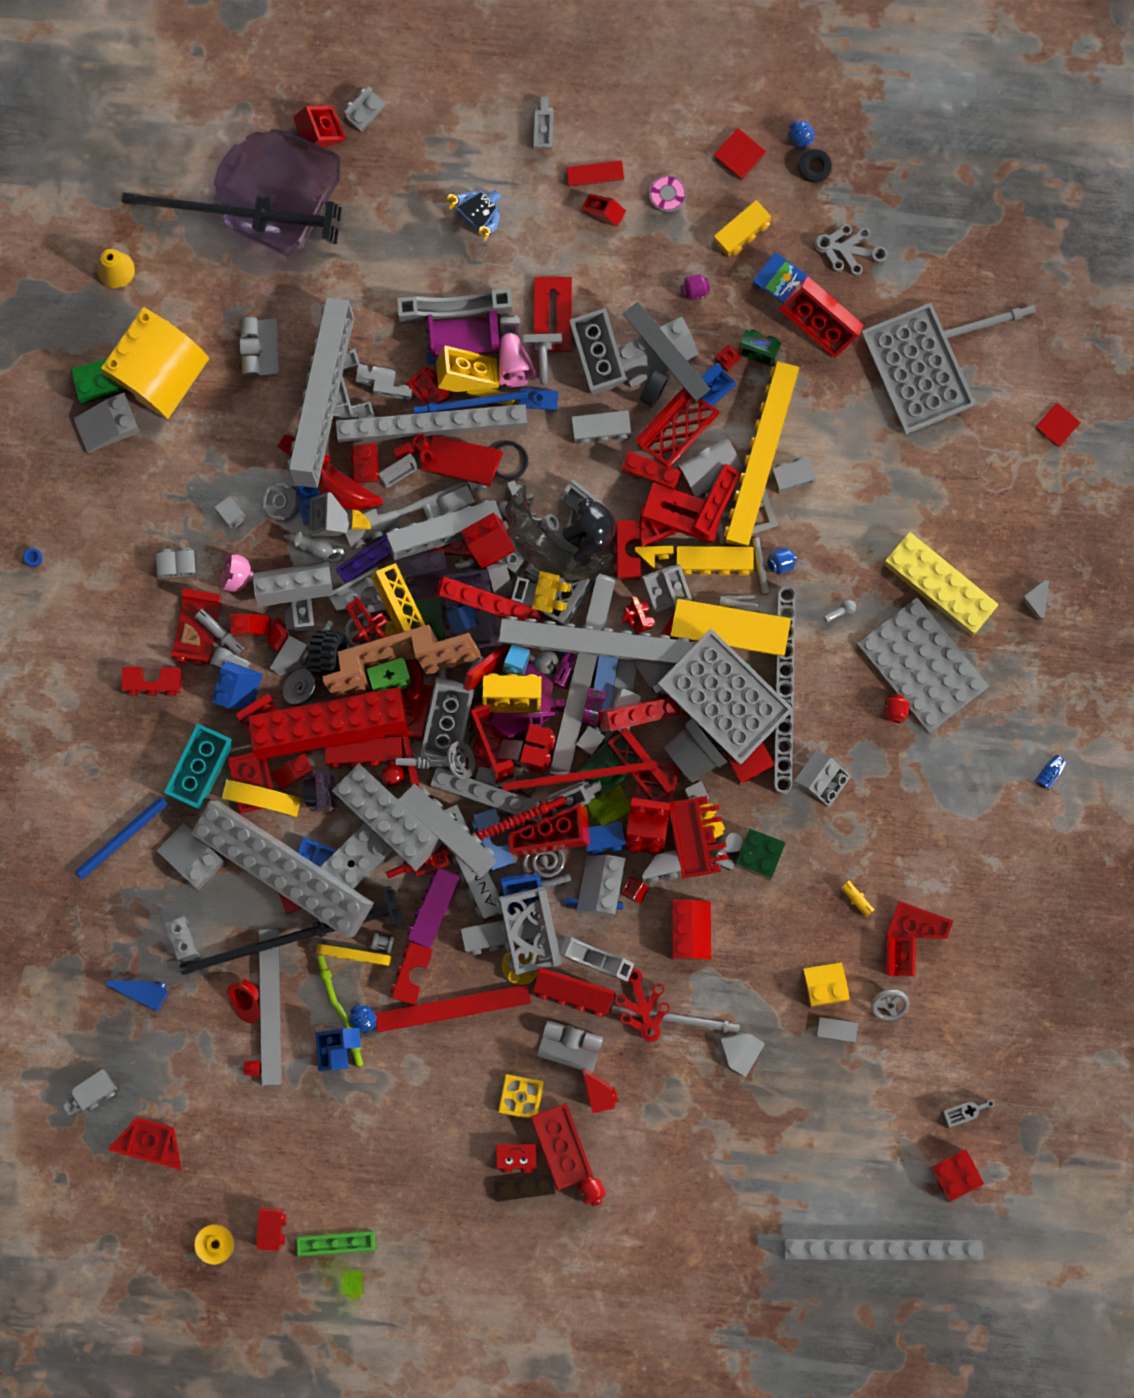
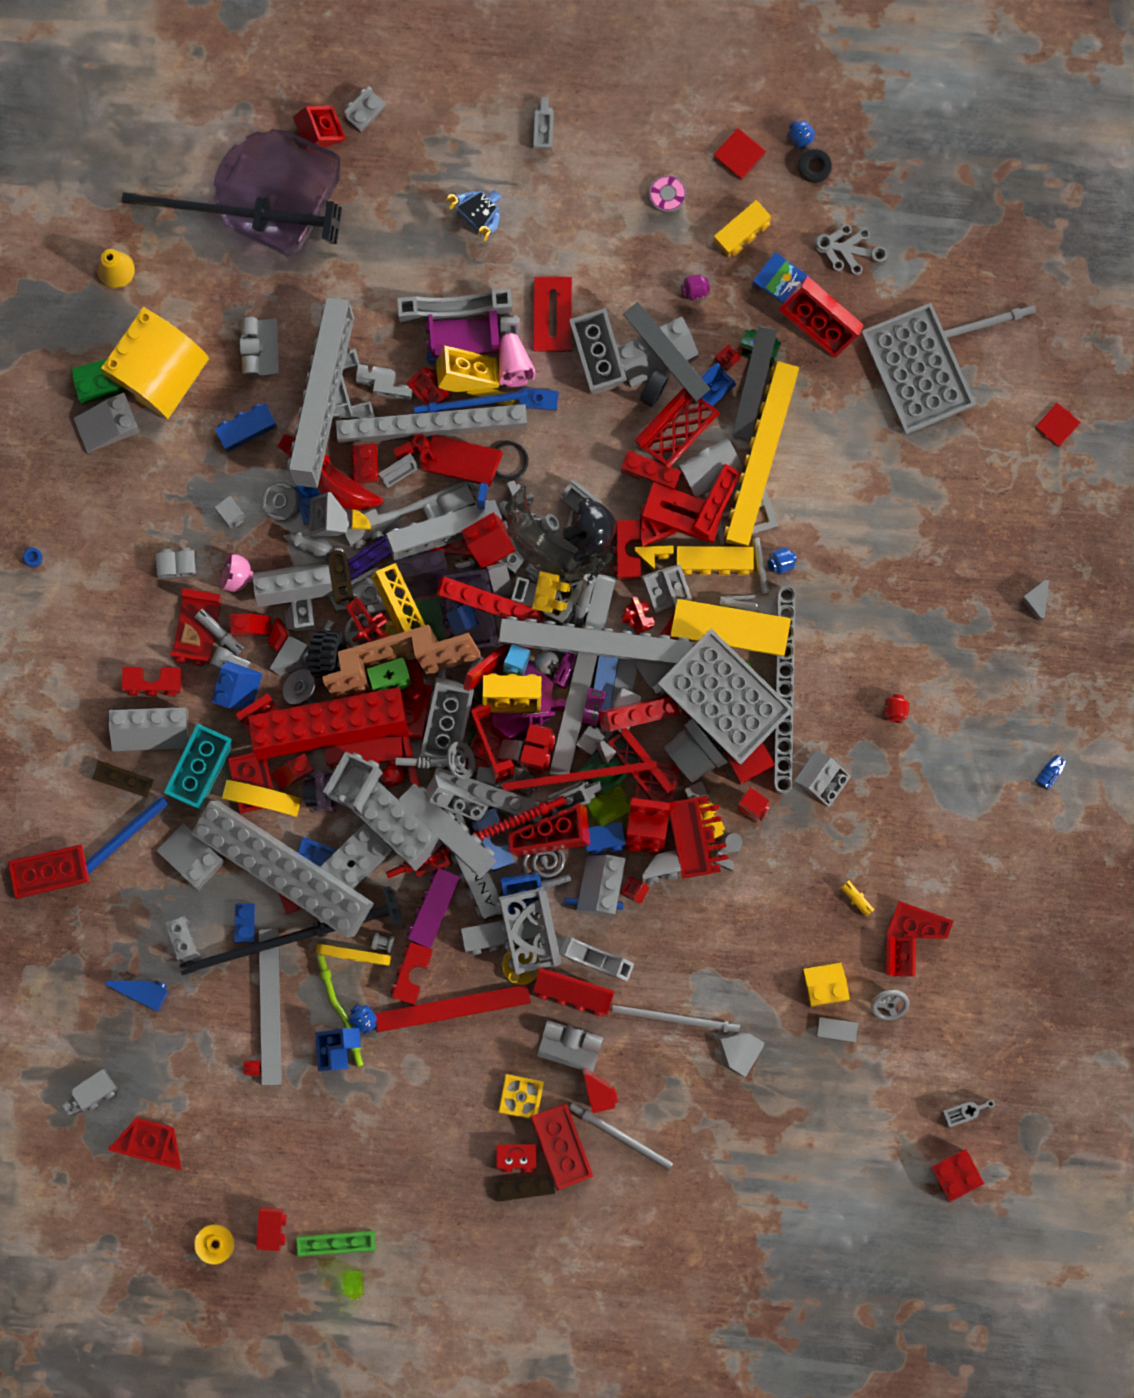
red piece [227,979,260,1023] -> none
light grey tile [523,334,562,385] -> none
red tile [566,160,625,187] -> none
light grey brick [572,410,631,445] -> none
red head [577,1176,606,1207] -> none
red slope [581,194,627,226] -> none
red plant [615,969,670,1042] -> none
red slope [672,900,711,960] -> none
dark green brick [735,828,786,881] -> none
light grey brick [772,457,816,494] -> none
light grey brick [784,1239,983,1260] -> none
light grey bar [823,599,856,623] -> none
light grey plate [857,597,989,734] -> none
light yellow brick [884,532,999,637] -> none
none -> red tile [8,844,89,899]
none -> dark brown plate [92,761,154,798]
none -> light grey slope [109,707,189,752]
none -> blue brick [215,403,277,452]
none -> blue plate [235,904,255,943]
none -> light grey window [323,752,383,814]
none -> dark brown plate [328,550,354,604]
none -> light grey slope [426,775,489,822]
none -> blue tile [477,483,488,510]
none -> light grey bar [569,1103,673,1170]
none -> light grey pin [573,574,596,624]
none -> light grey slope [595,739,616,763]
none -> dark grey tile [732,325,777,440]
none -> red arch [737,787,770,823]

